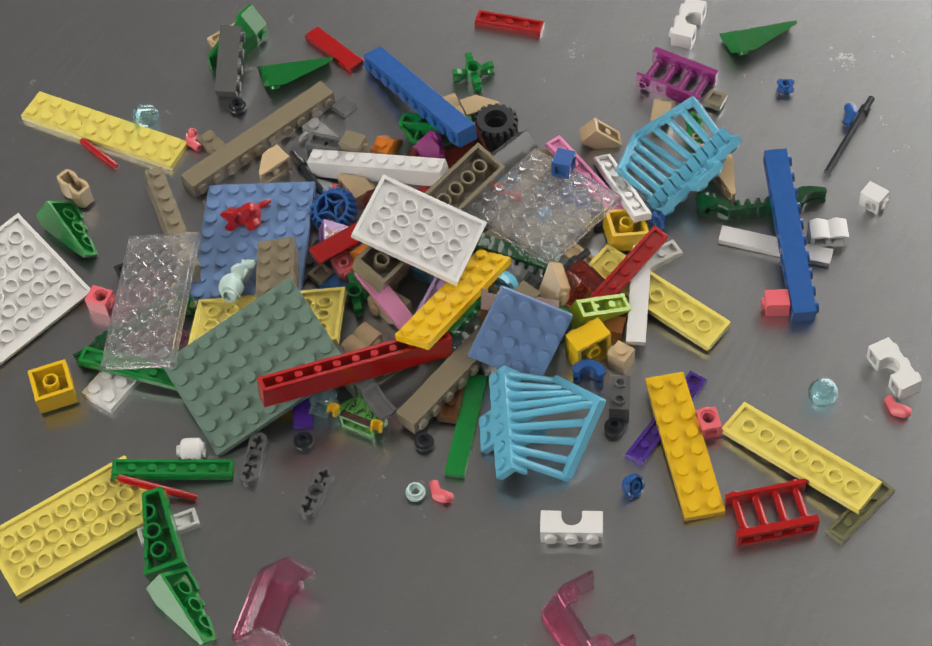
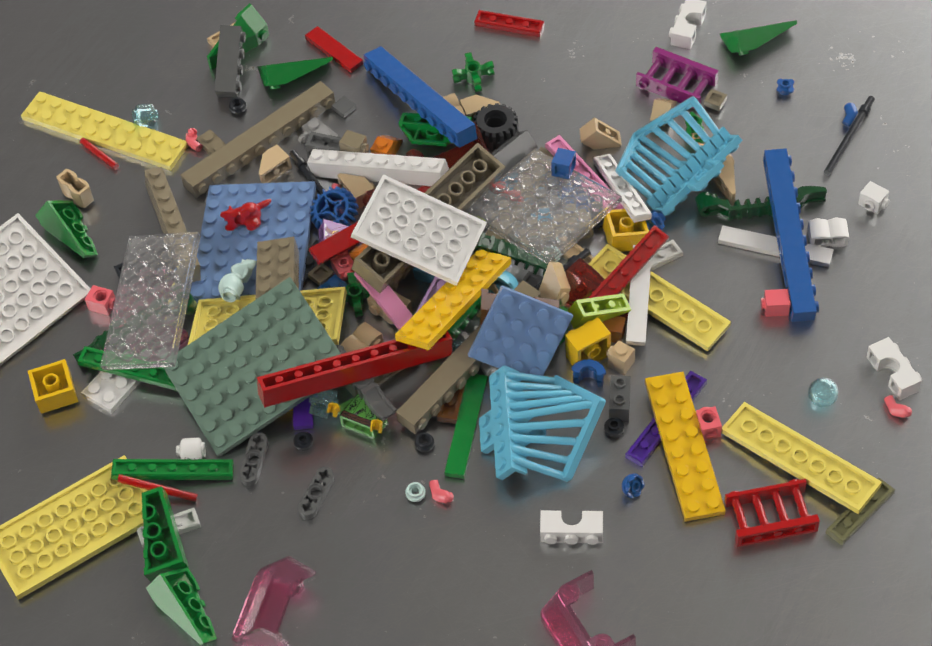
magenta slope [413,129,445,159] -> none

